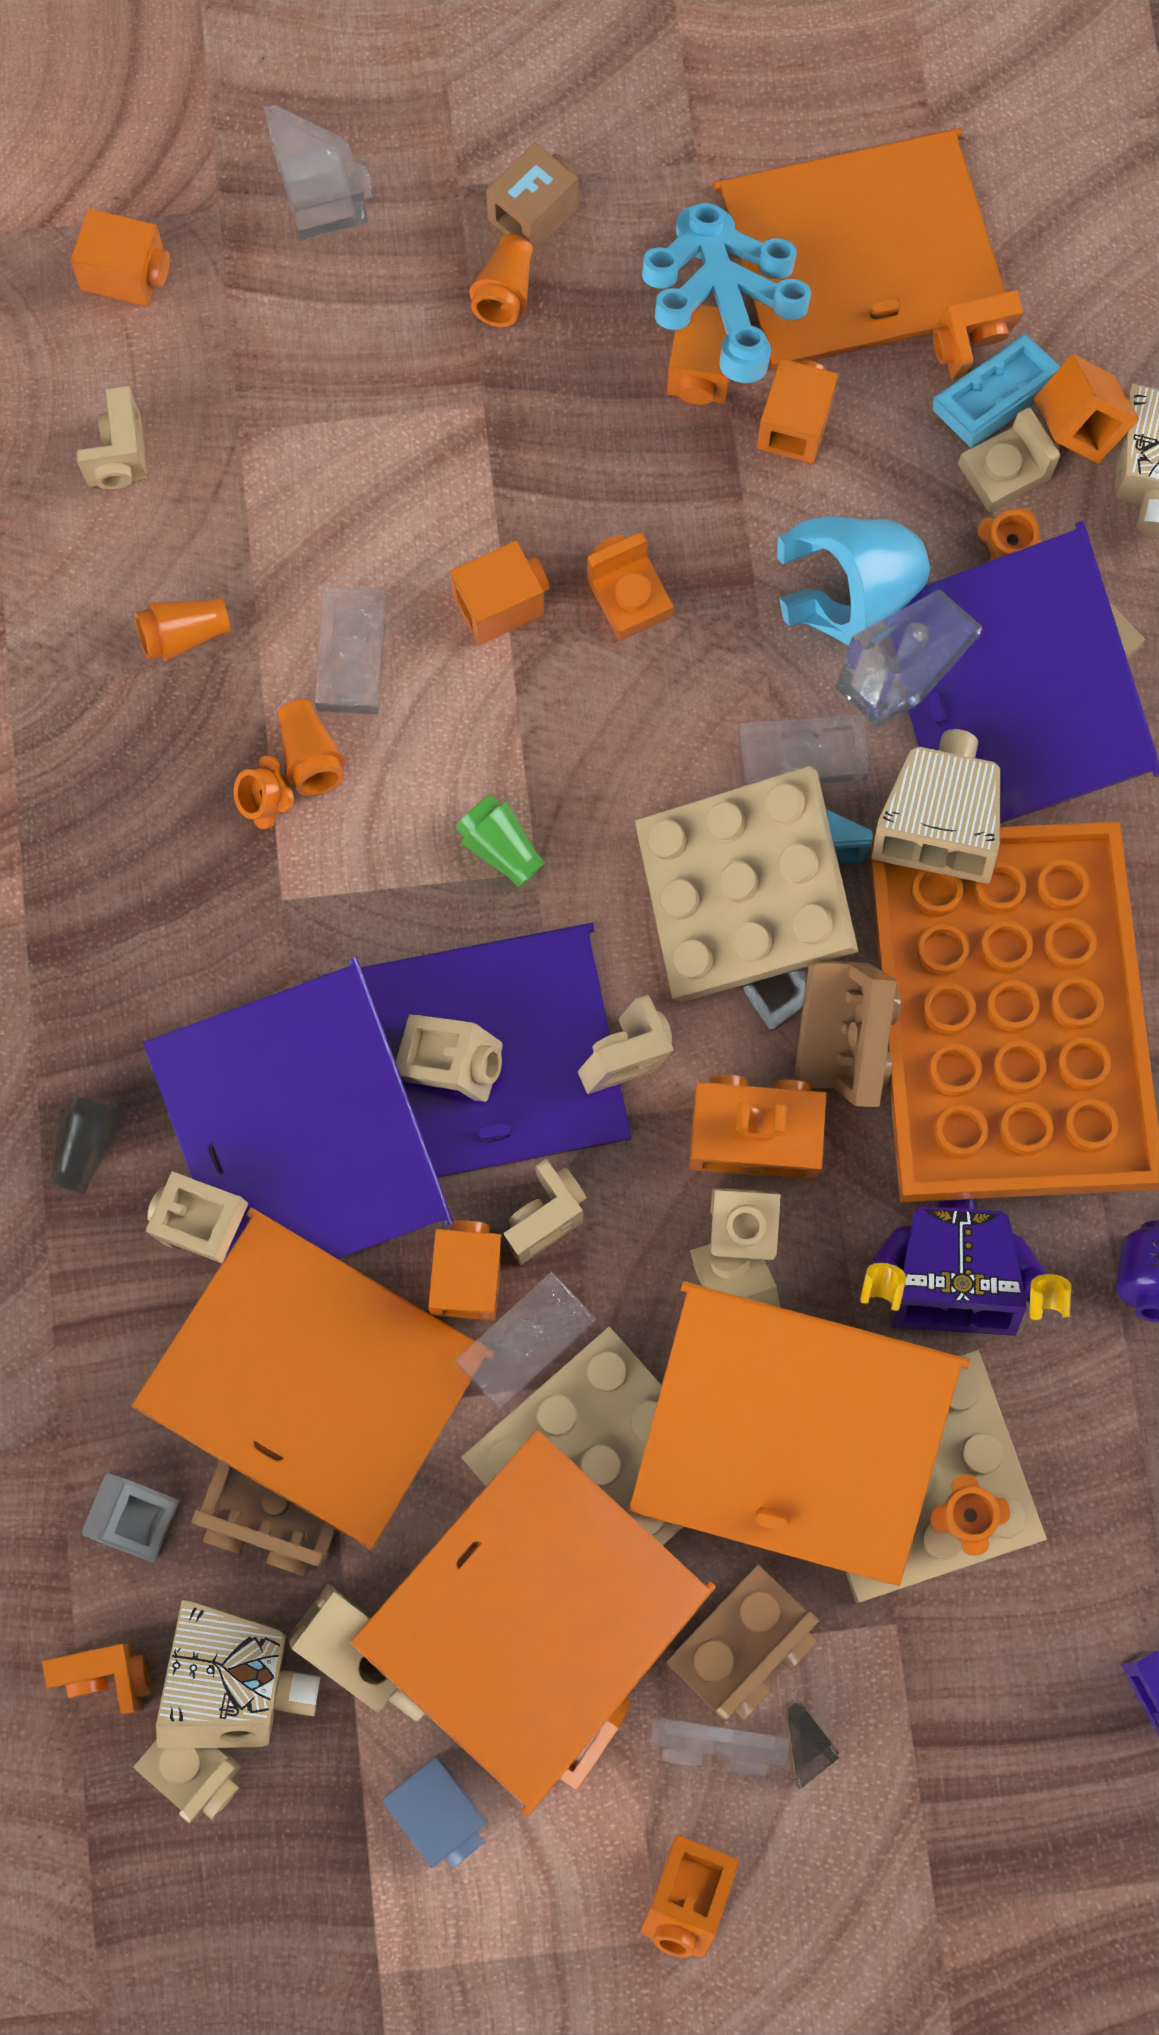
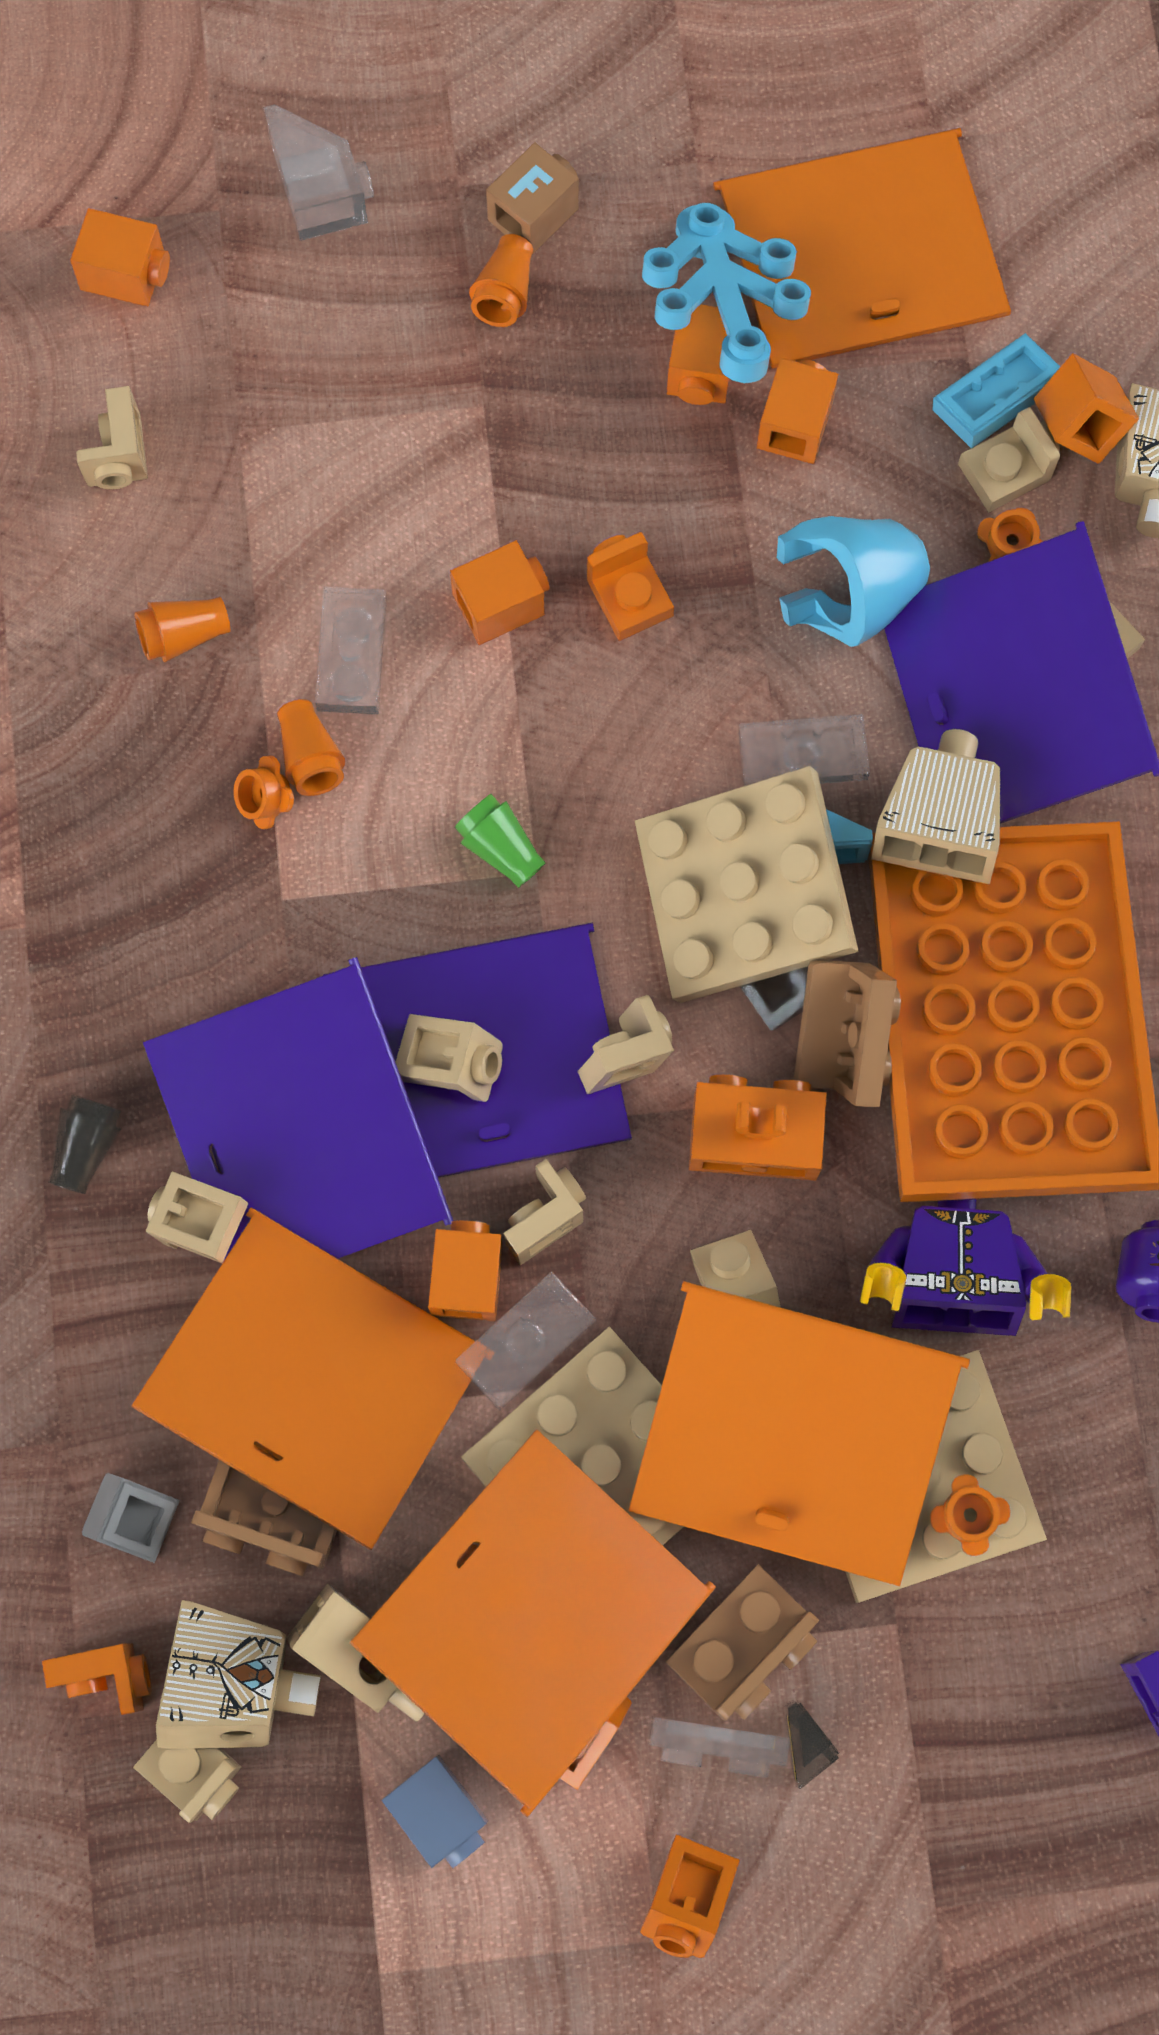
tan bracket [710,1187,781,1260] -> none
clear slope [836,589,982,727] -> none
orange bracket [933,290,1024,380] -> none

